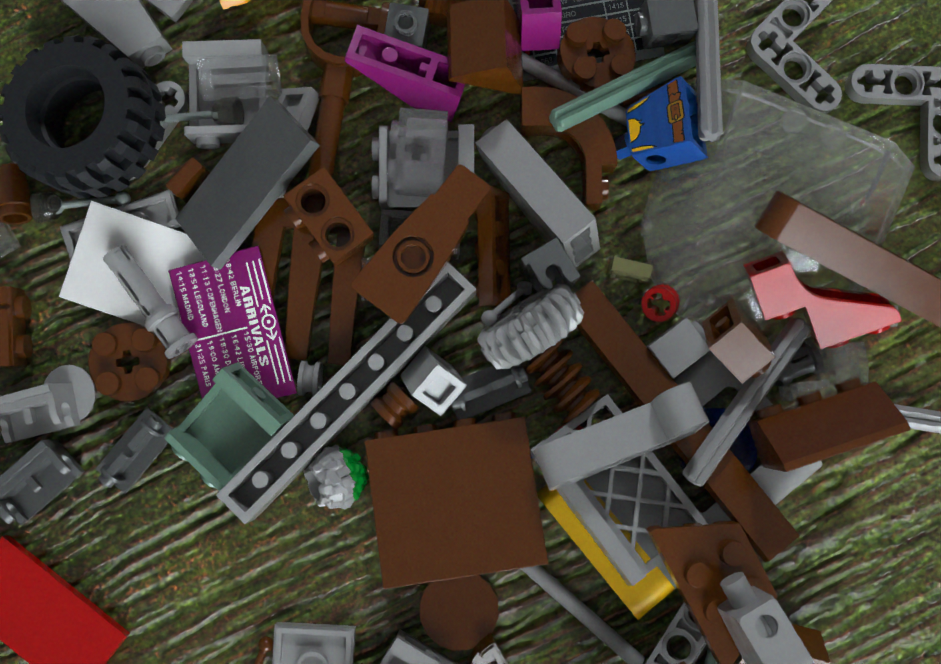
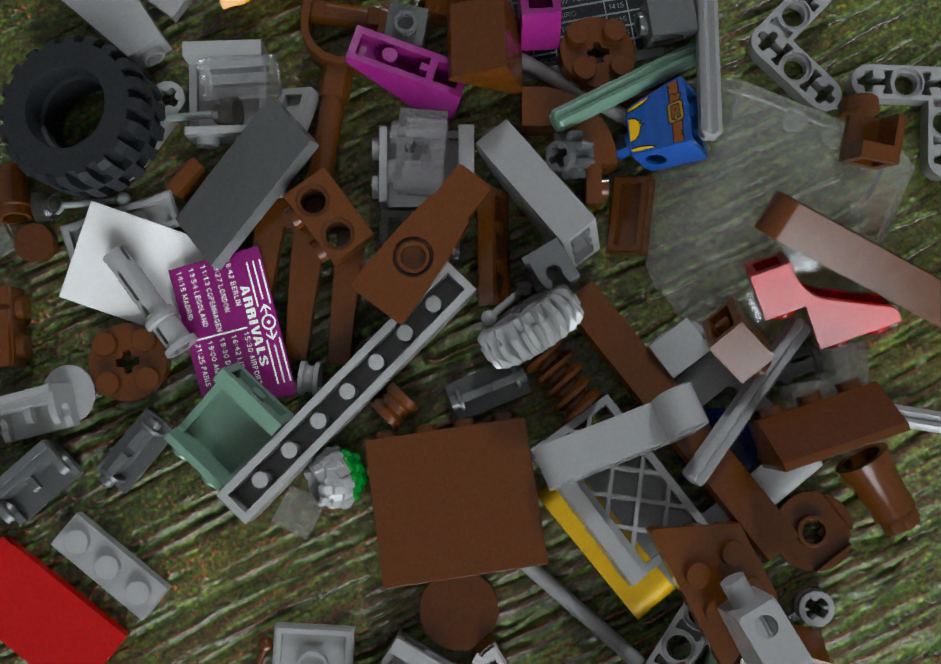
light grey brick [400,346,467,416] -> none
olive tile [606,256,653,285] -> none
red bush [641,284,680,322] -> none
none -> reddish brown tile [14,223,58,264]
none -> light grey plate [51,512,172,620]
none -> clear tile [271,485,325,540]
none -> dark grey gear [545,130,596,180]
none -> reddish brown tile [606,176,655,256]
none -> reddish brown plate [776,490,853,572]
none -> light grey bush [793,587,835,627]
none -> reddish brown plant [835,442,920,536]
none -> reddish brown tile [838,93,880,121]
none -> reddish brown panel [838,113,907,170]

